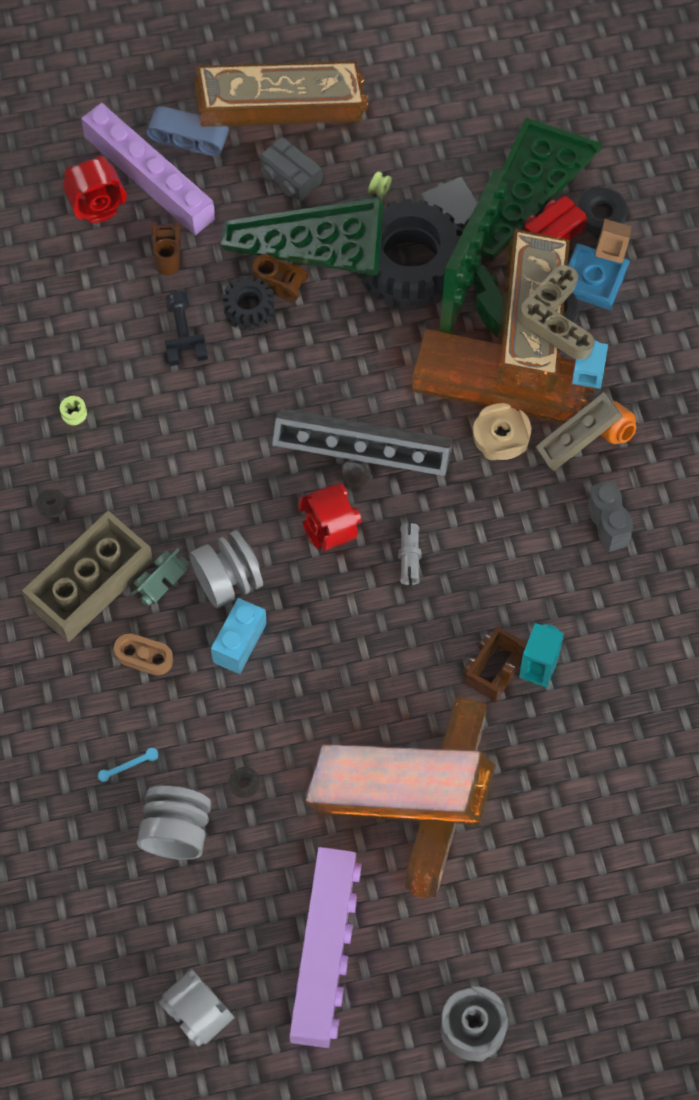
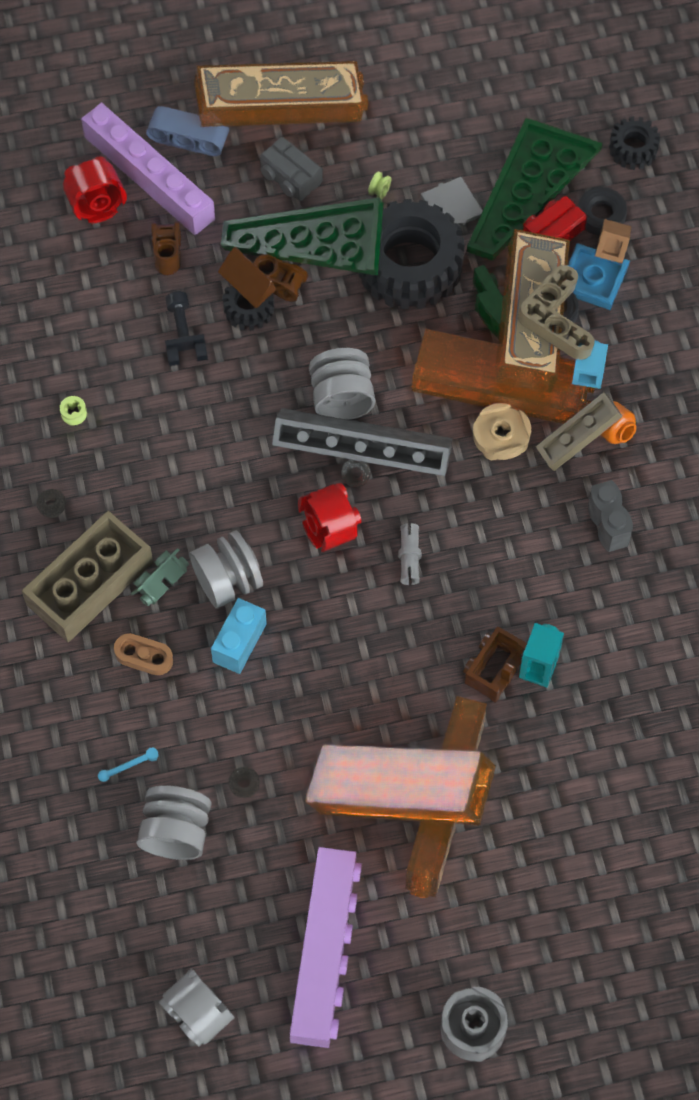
dark green wing [439,169,508,337] -> none
none -> reddish brown slope [218,247,276,309]
none -> light grey wheel [309,348,376,420]
none -> black tyre [609,116,660,170]

